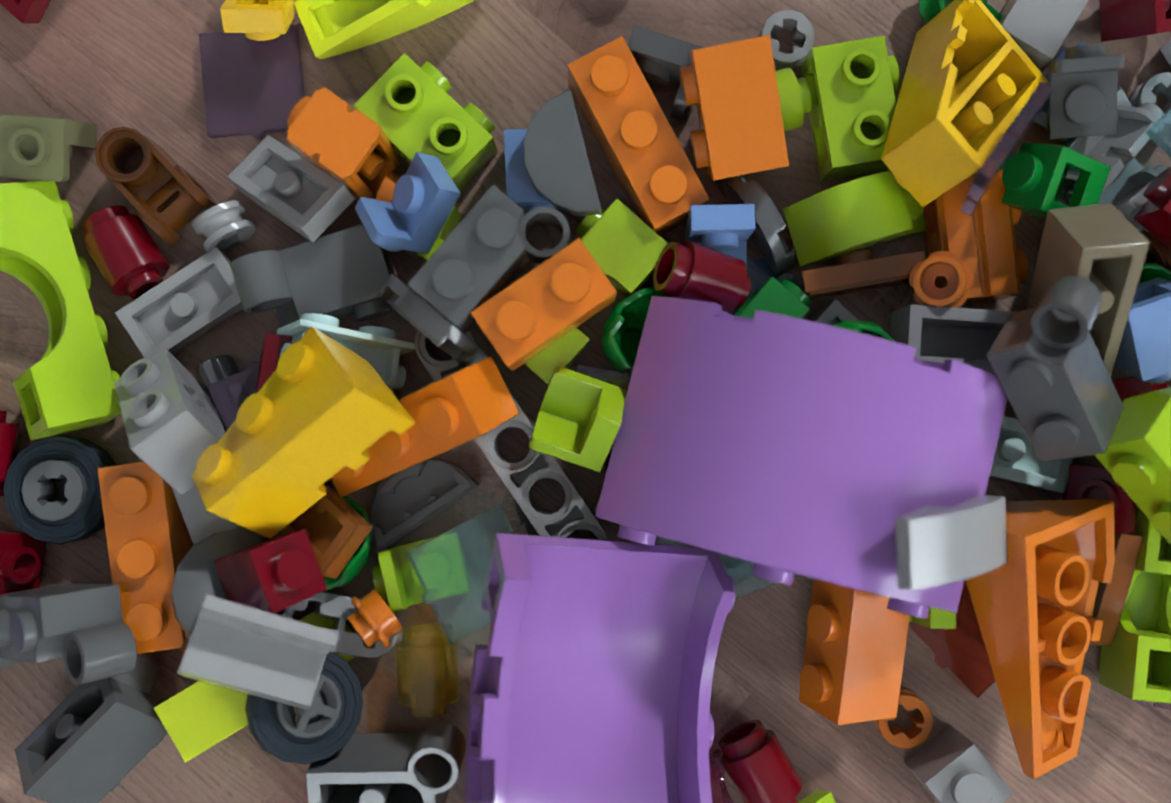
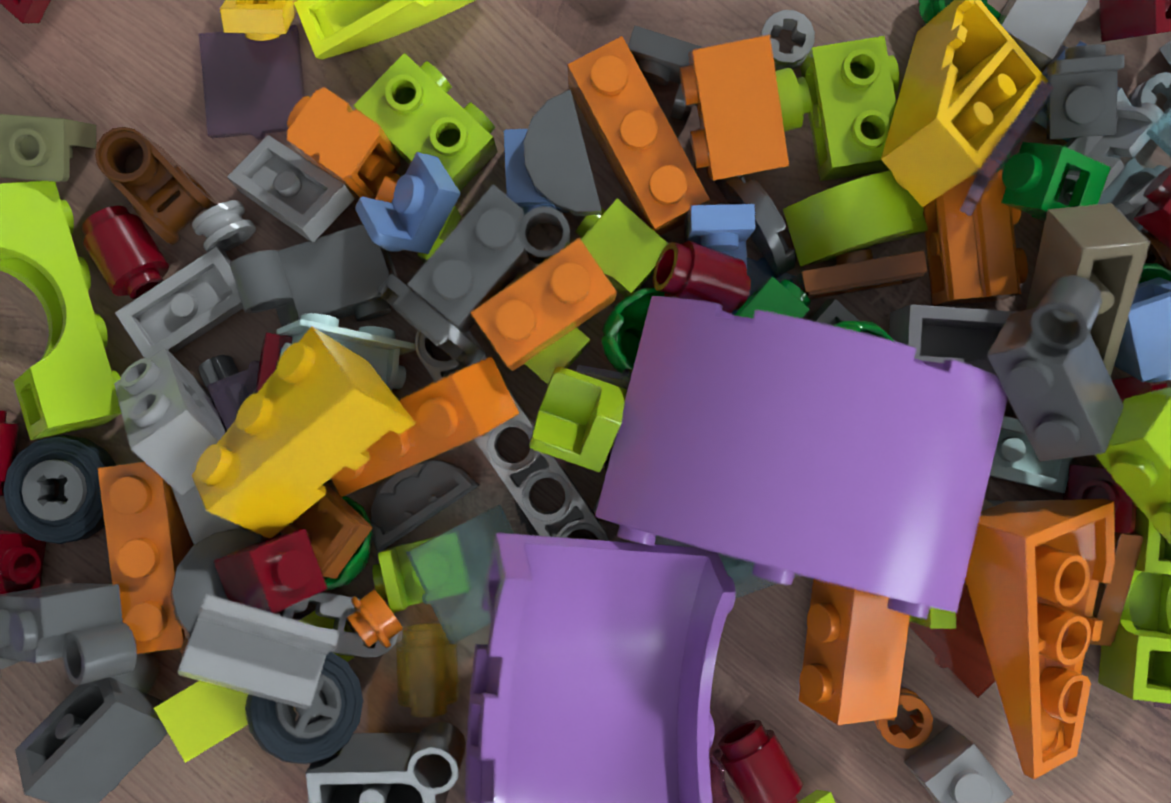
light grey slope [895,495,1007,590] -> none
orange plate [909,251,974,308] -> none

